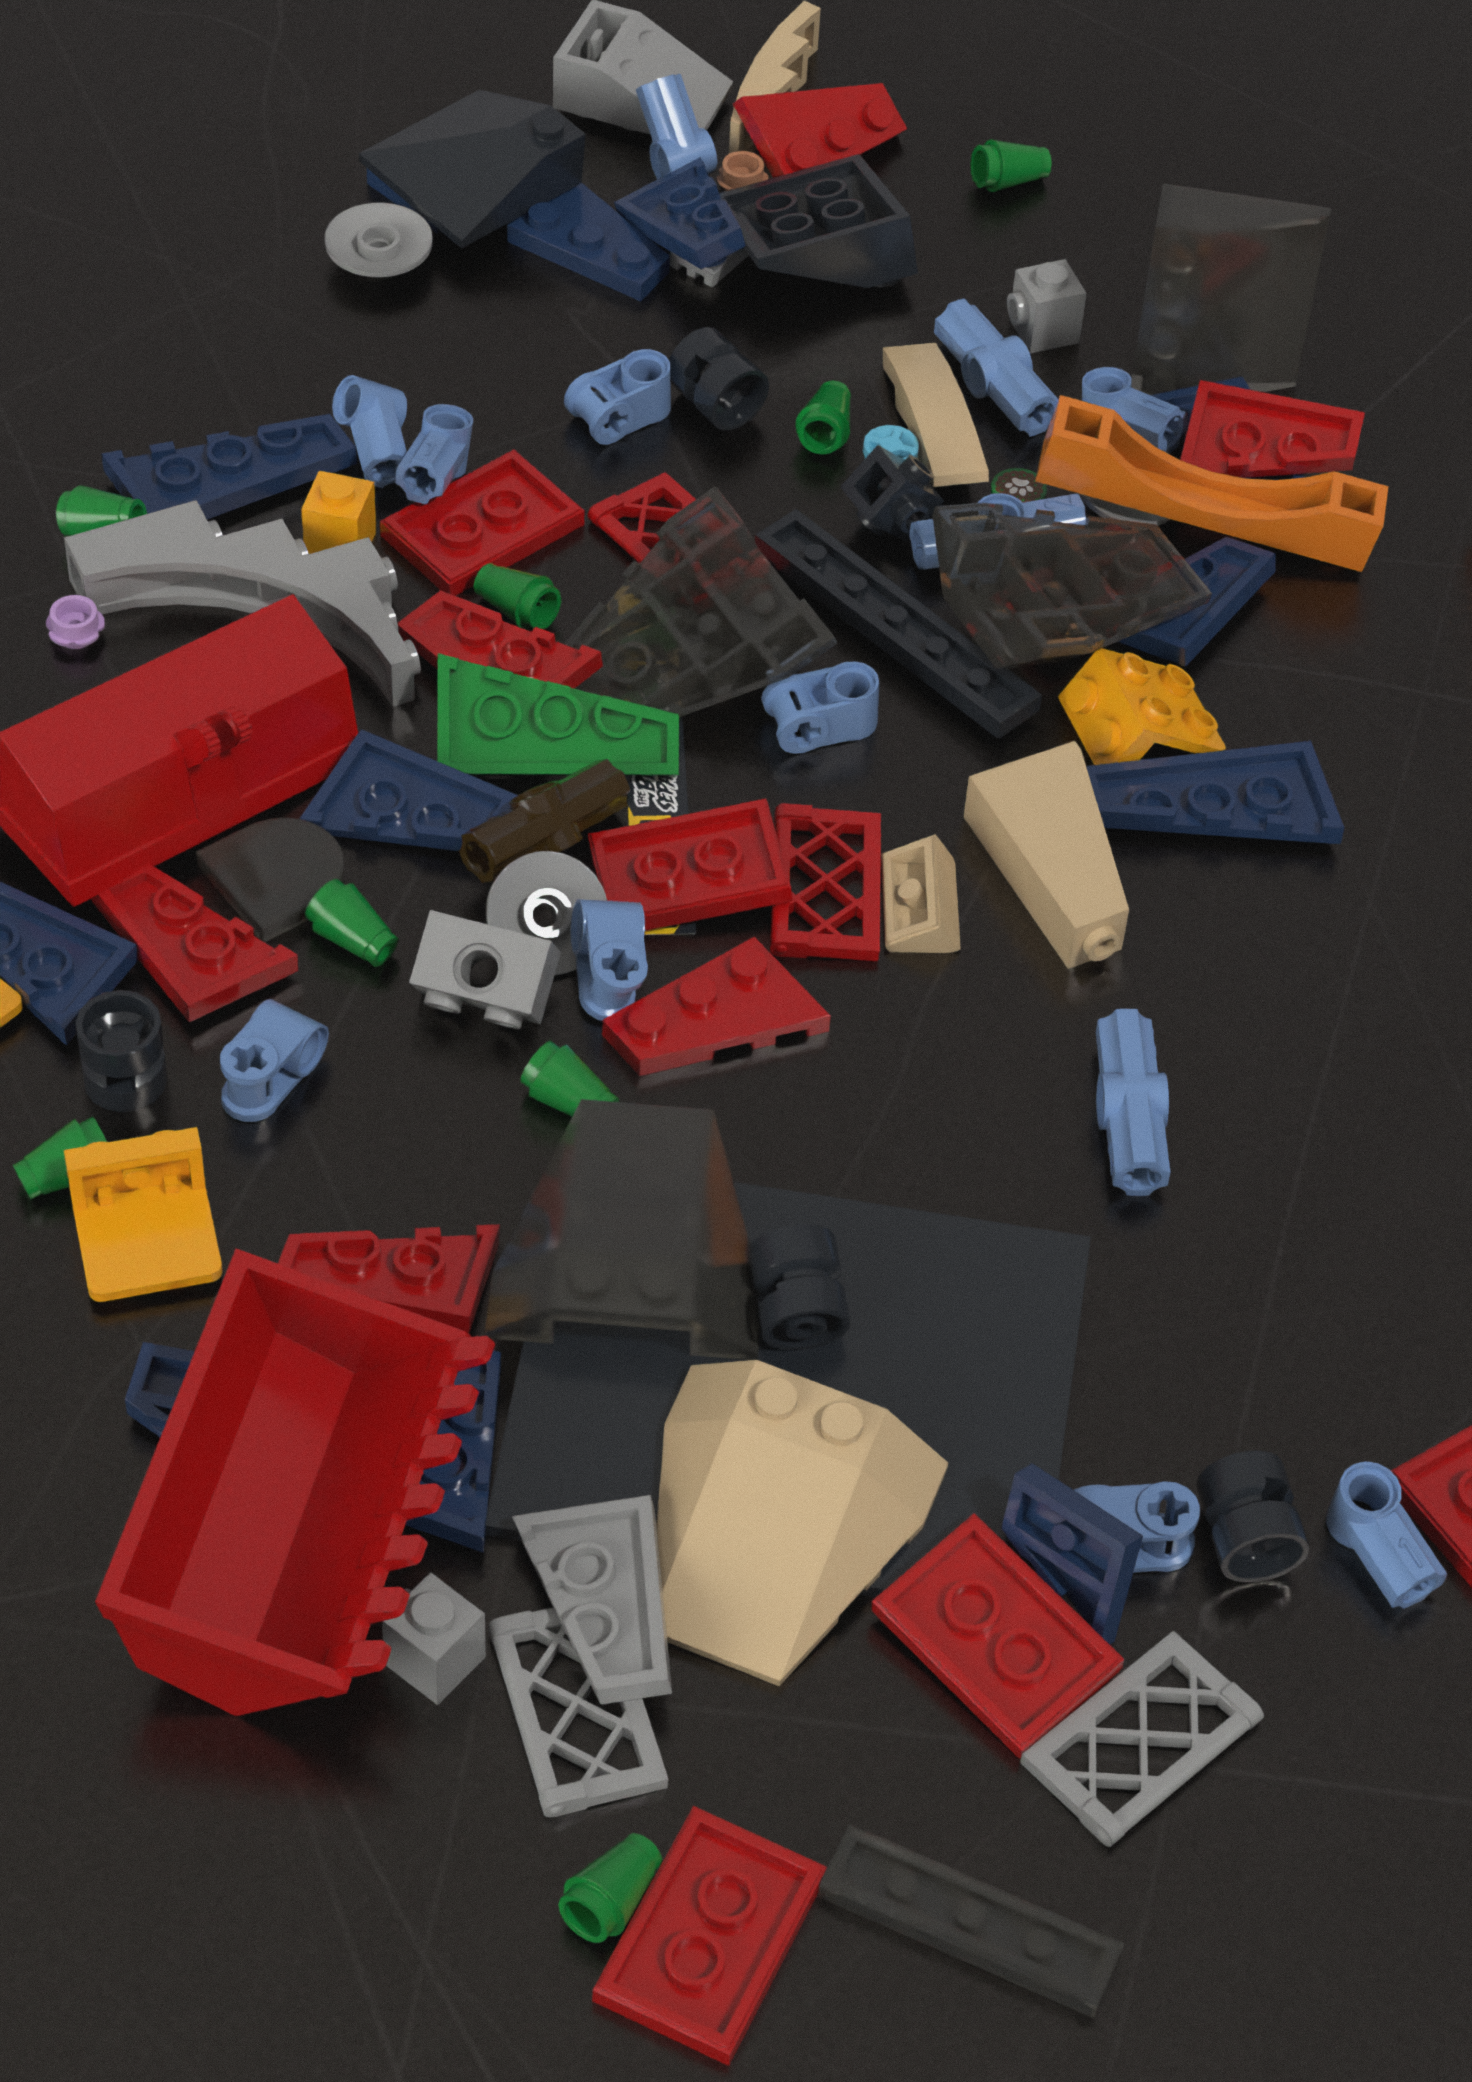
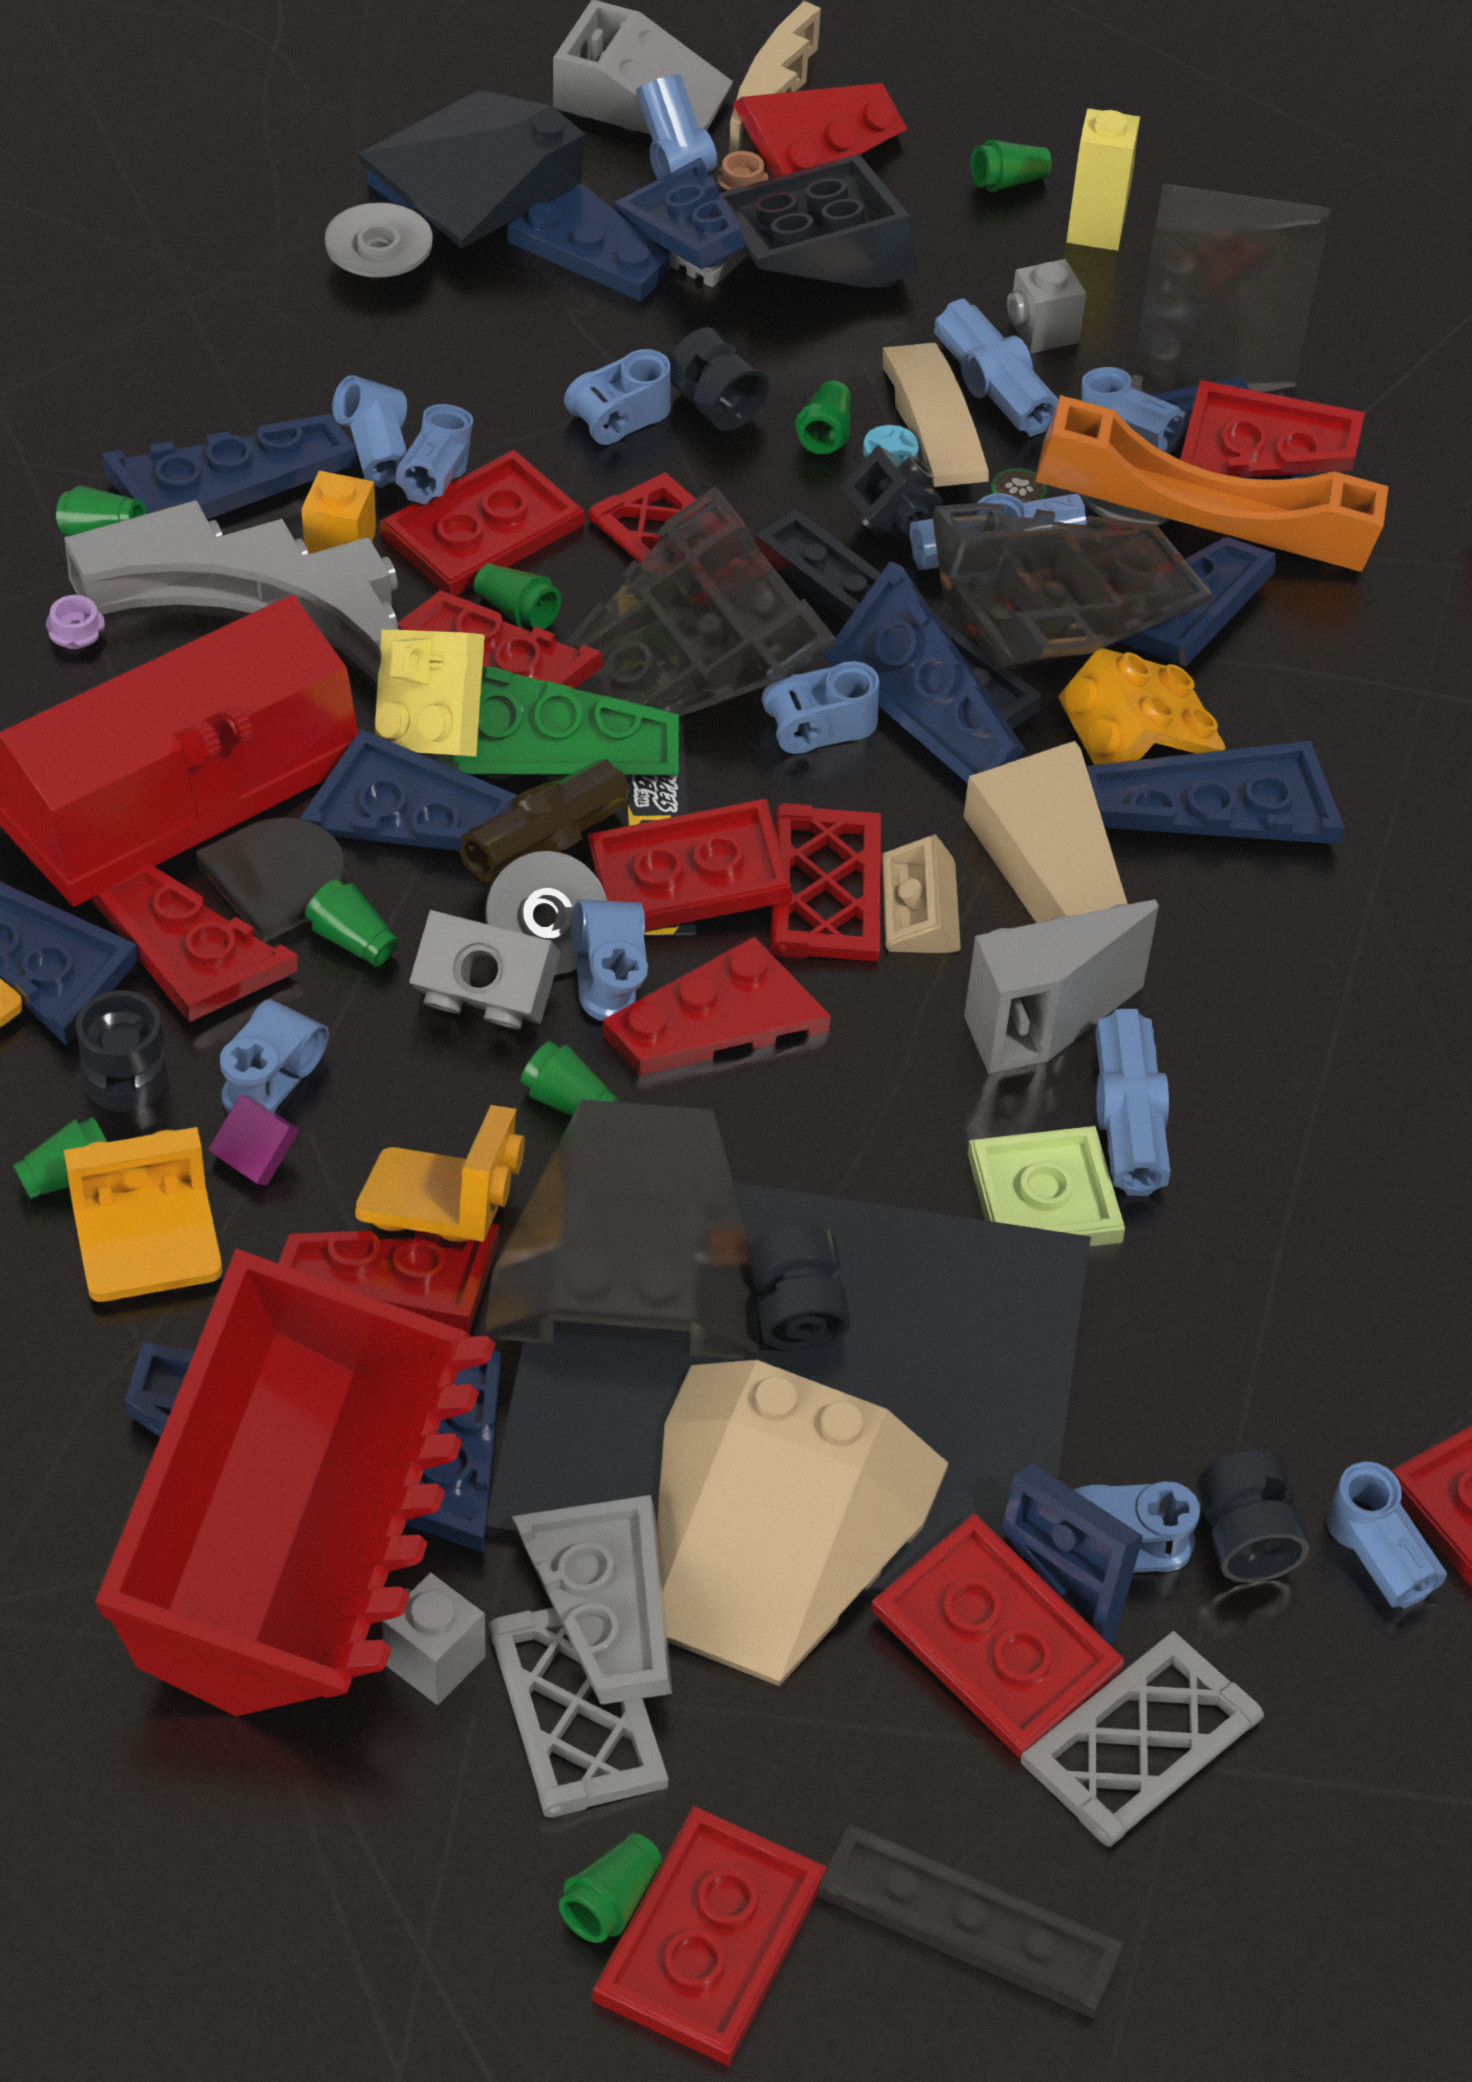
none -> magenta tile [208,1094,300,1186]
none -> light orange bracket [355,1105,525,1242]
none -> light yellow hinge [374,629,485,757]
none -> dark blue wing [823,561,1025,783]
none -> light grey slope [964,899,1159,1074]
none -> yellowish green tile [967,1126,1125,1246]
none -> light yellow slope [1066,108,1140,251]

